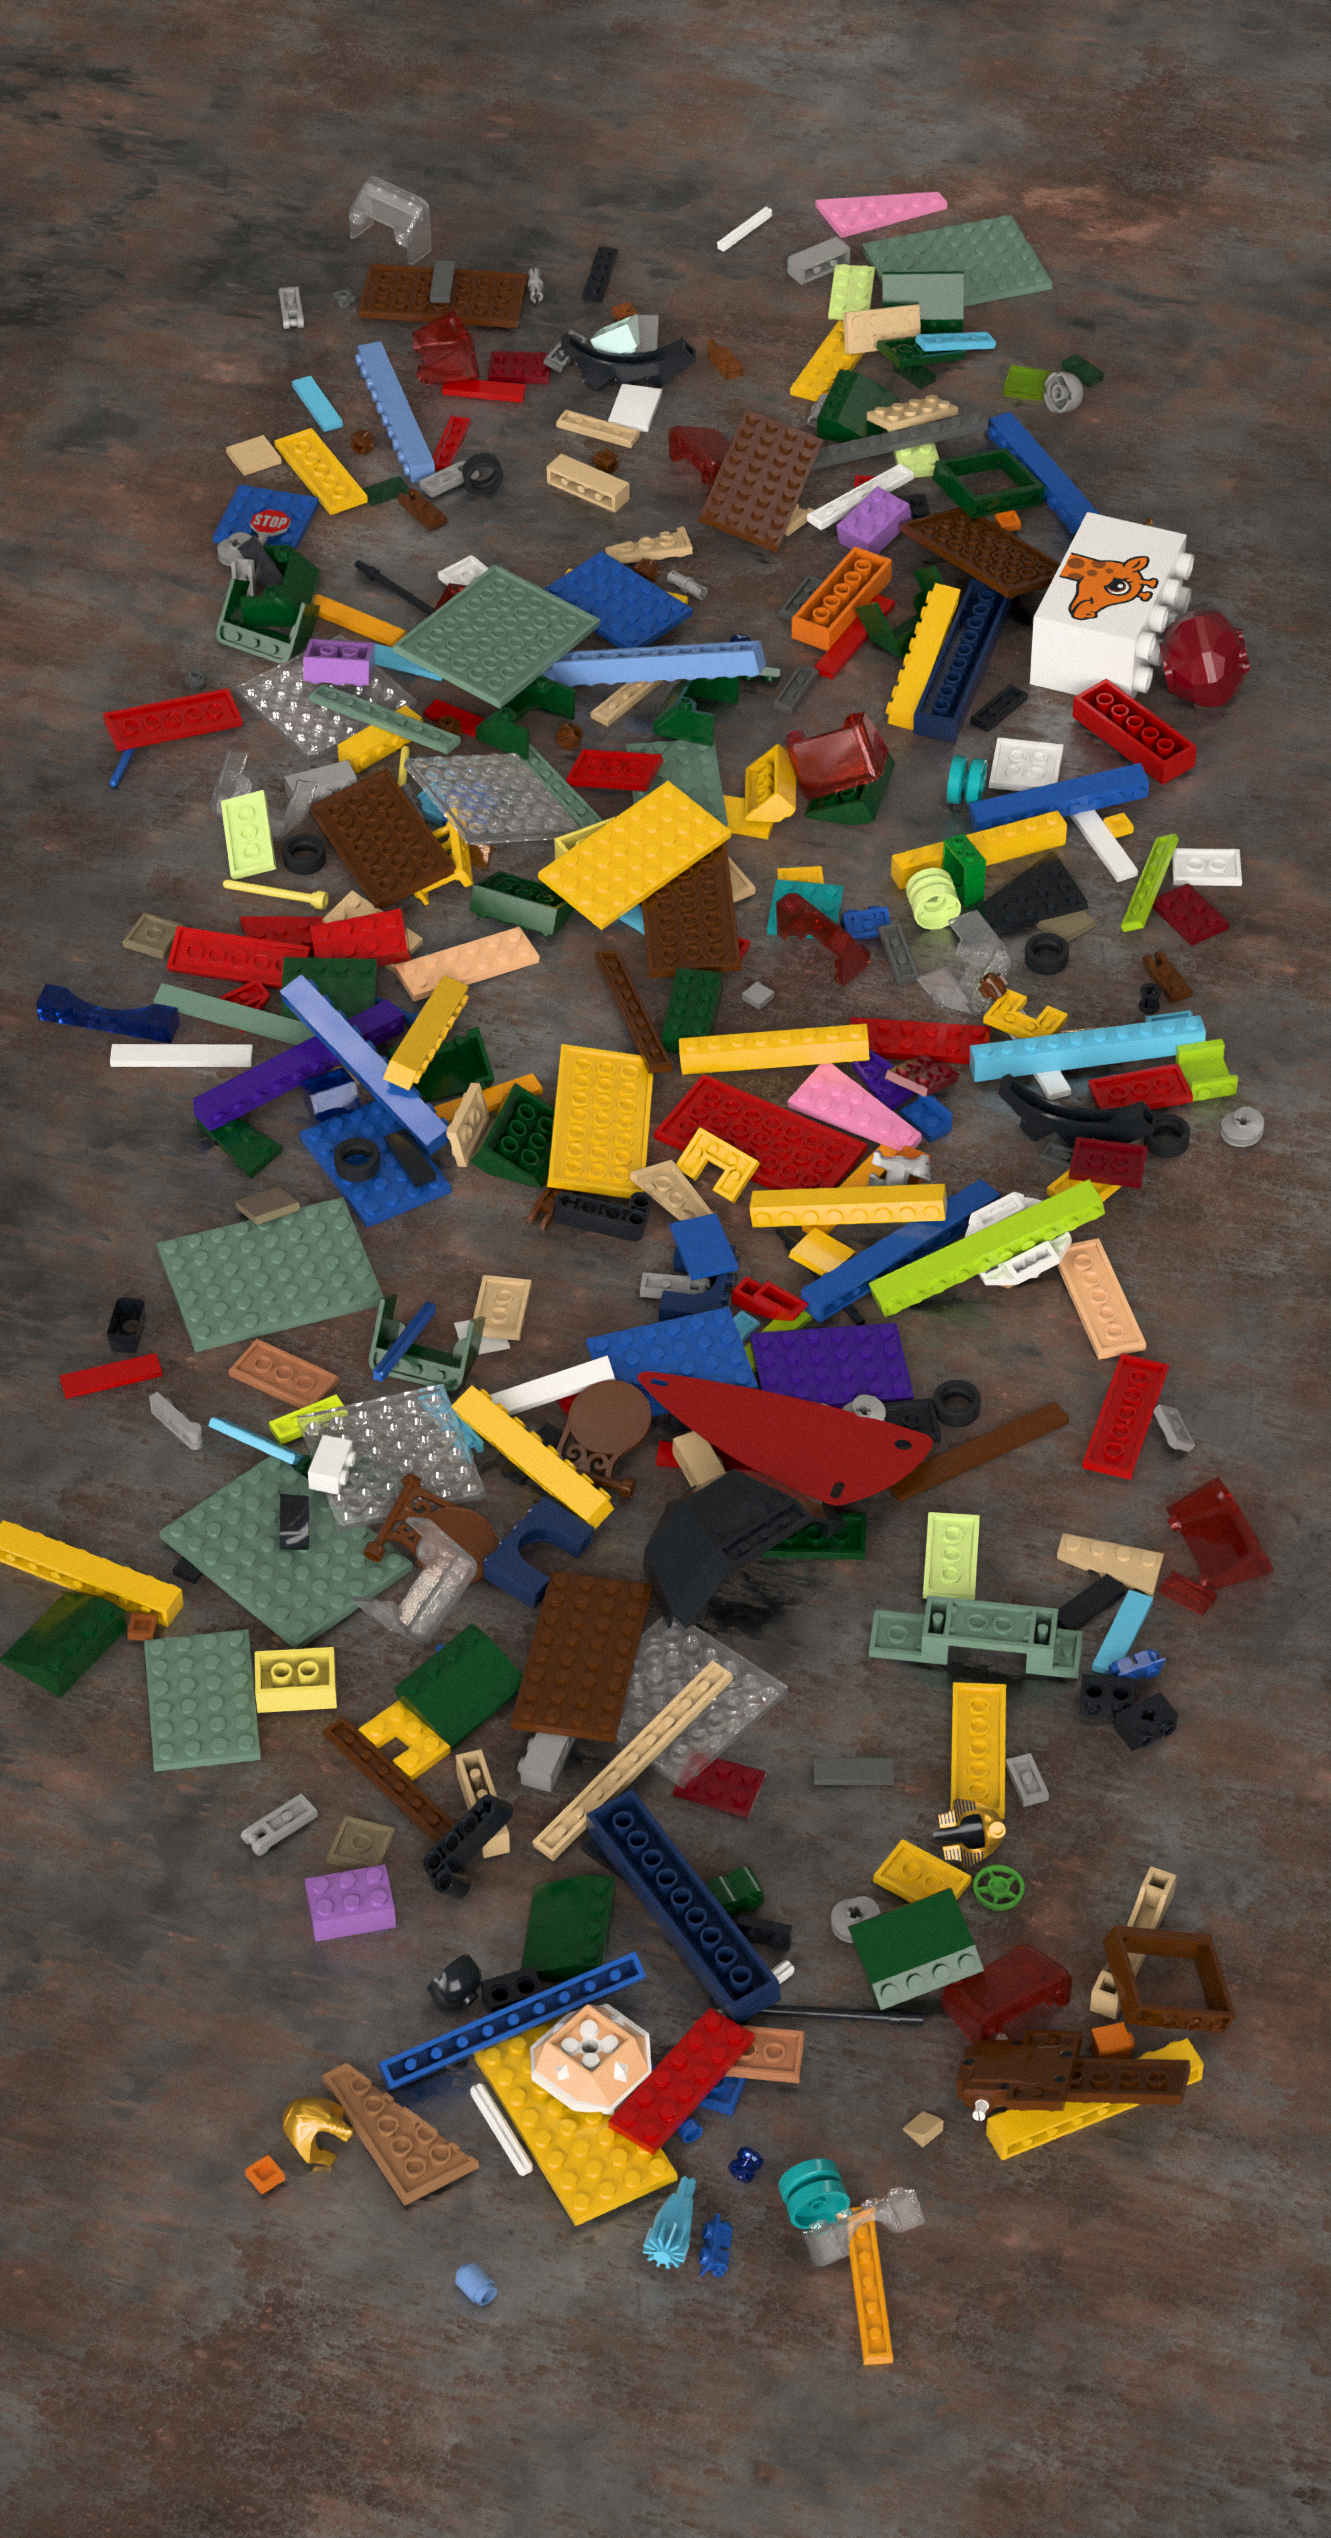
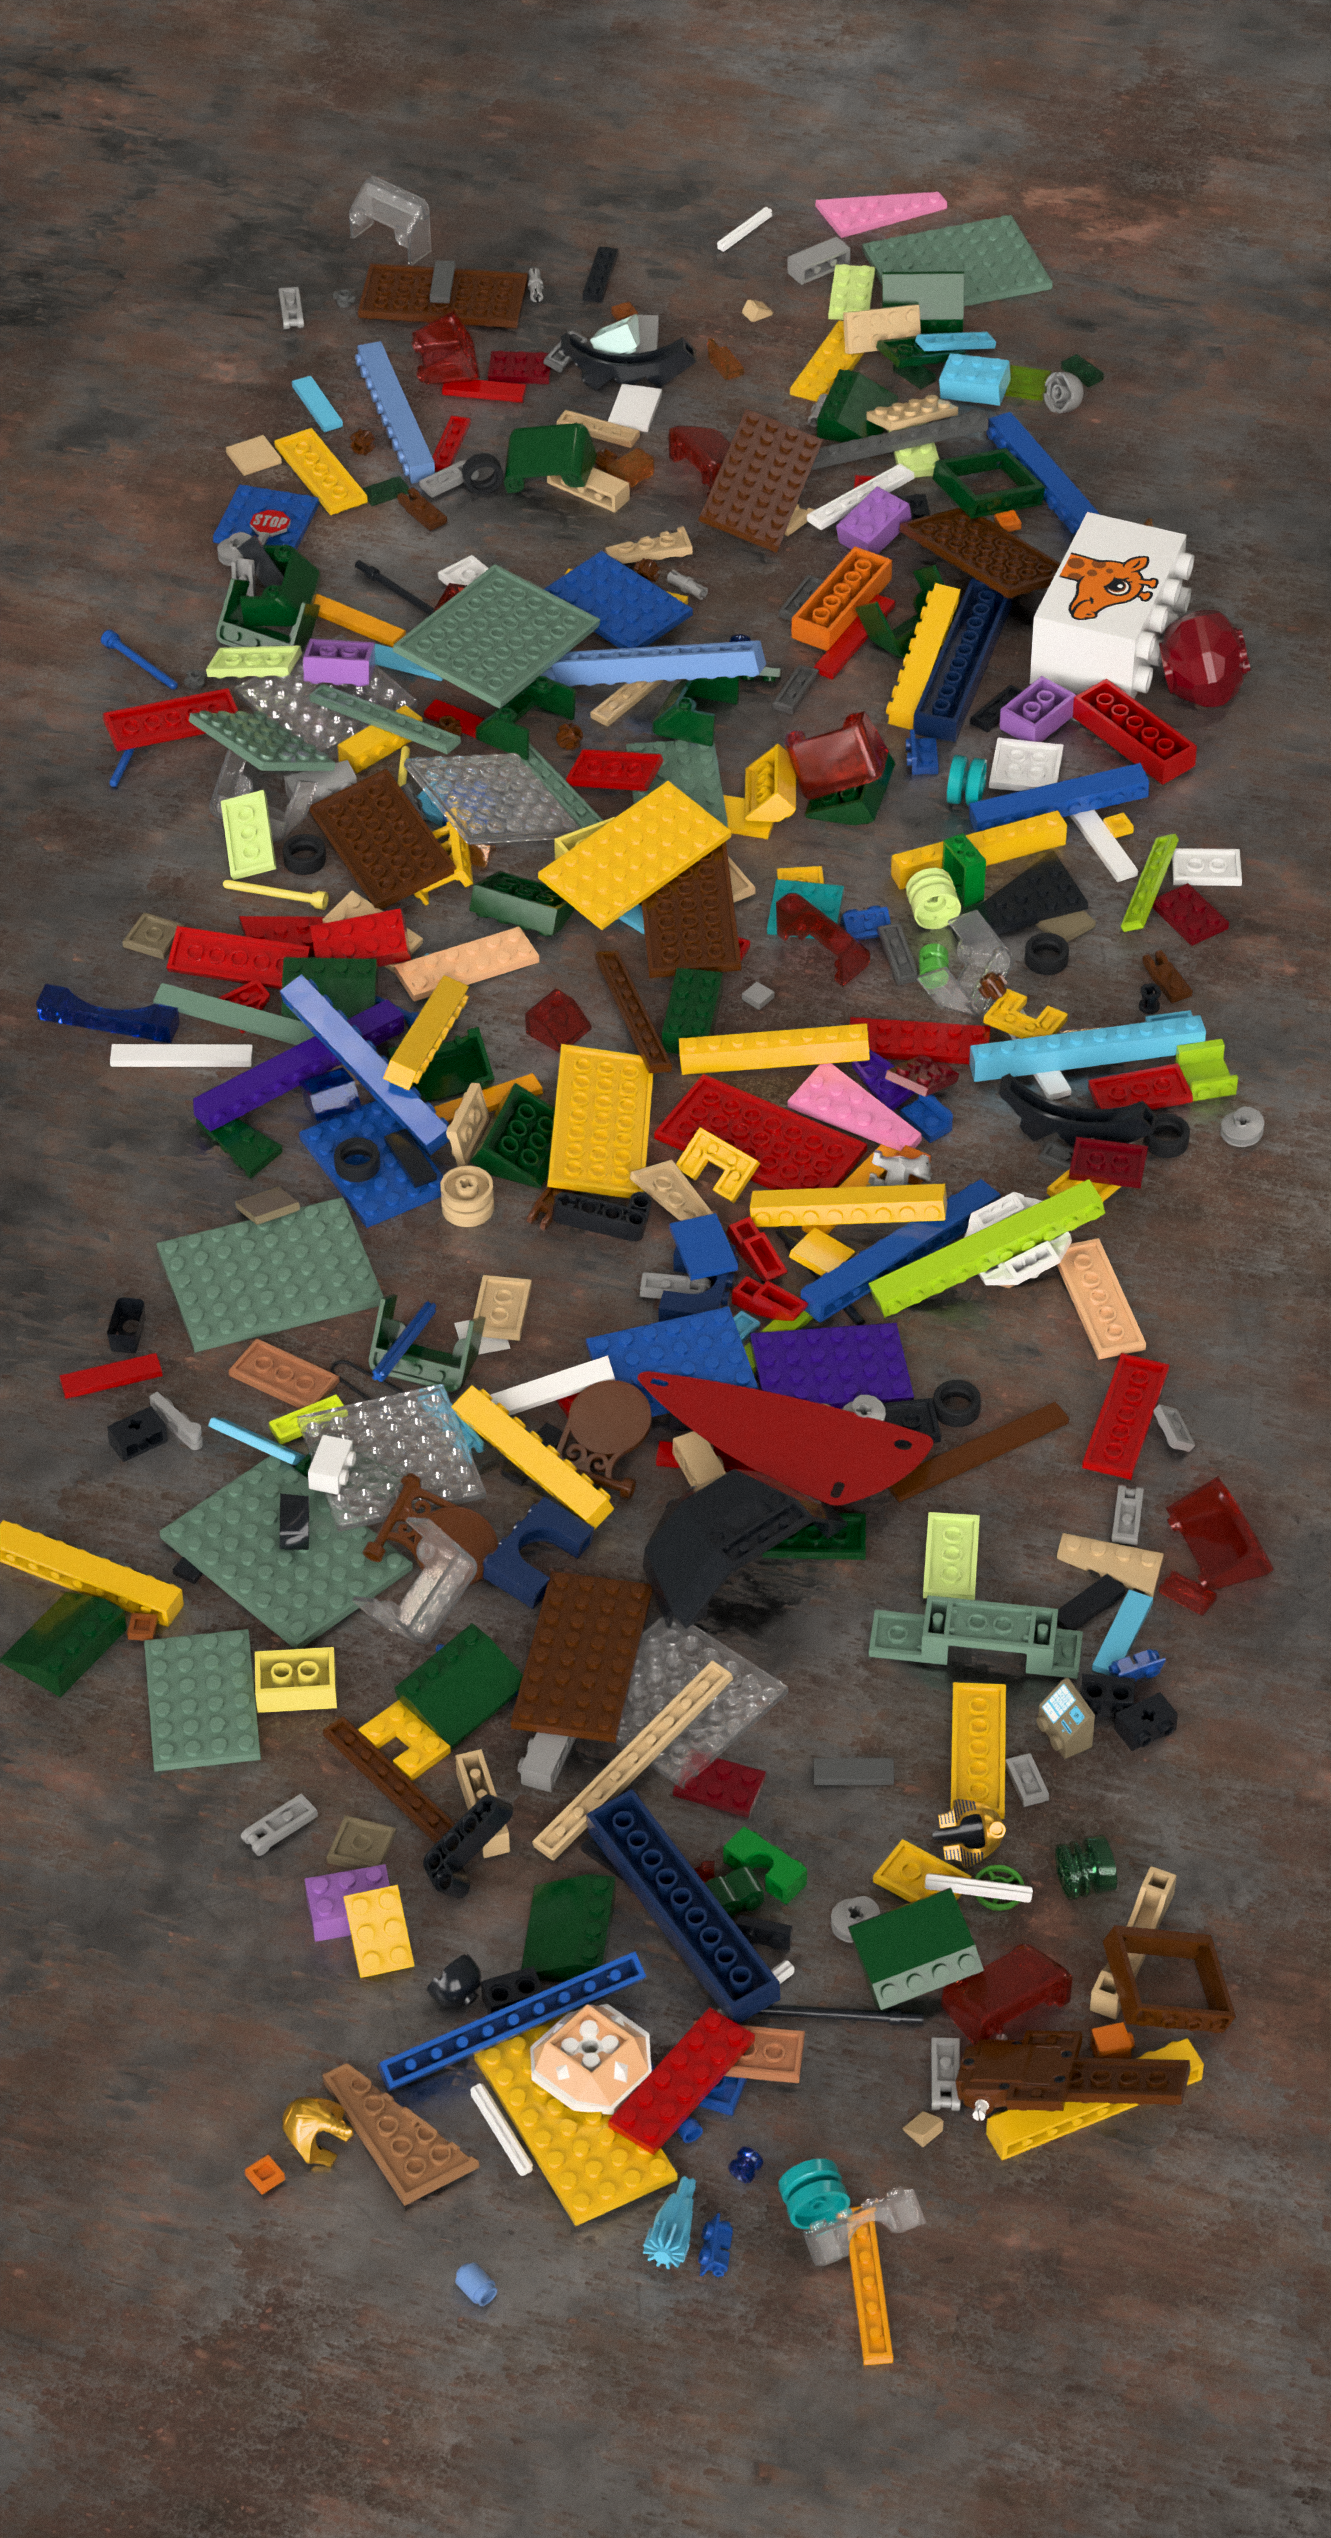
none -> blue piece [101,629,178,690]
none -> black brick [107,1406,168,1462]
none -> sand green plate [189,711,336,771]
none -> yellowish green plate [206,646,302,678]
none -> black piece [330,1360,408,1413]
none -> yellow plate [343,1885,415,1978]
none -> tan wheel [440,1166,494,1227]
none -> dark green windscreen [504,423,597,493]
none -> clear red slope [525,988,592,1053]
none -> clear orange brick [607,447,654,488]
none -> clear red tile [694,1861,715,1883]
none -> green arch [723,1826,807,1905]
none -> red slope [726,1216,788,1282]
none -> tan slope [742,299,773,322]
none -> blue bracket [905,729,939,775]
none -> bright green wheel [919,944,949,987]
none -> white axle [925,1873,1033,1902]
none -> light grey plate [931,2038,960,2111]
none -> medium azure brick [939,353,1011,406]
none -> medium lavender brick [1000,676,1076,742]
none -> dark tan slope [1036,1677,1095,1759]
none -> clear green wheel [1055,1834,1117,1901]
none -> light grey plate [1112,1485,1144,1545]

